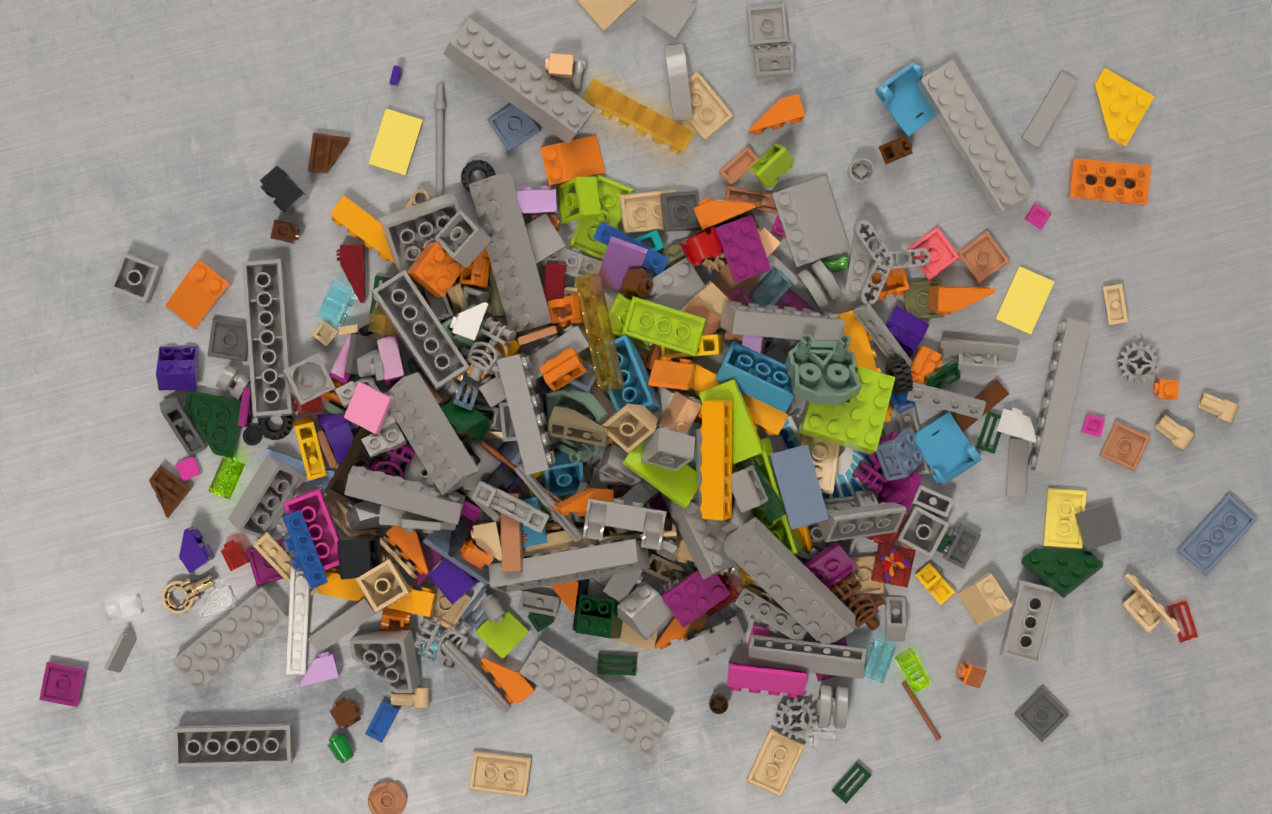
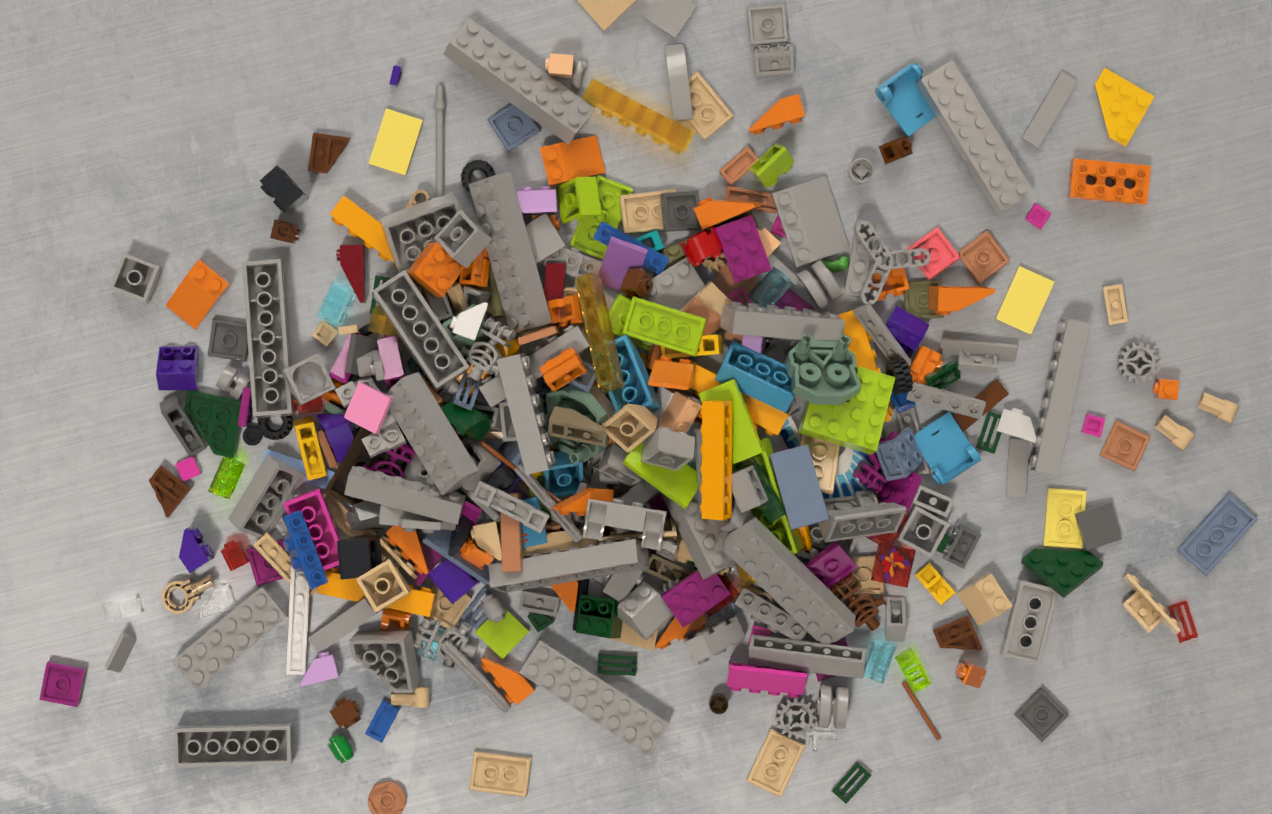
none -> reddish brown wing [932,615,982,650]

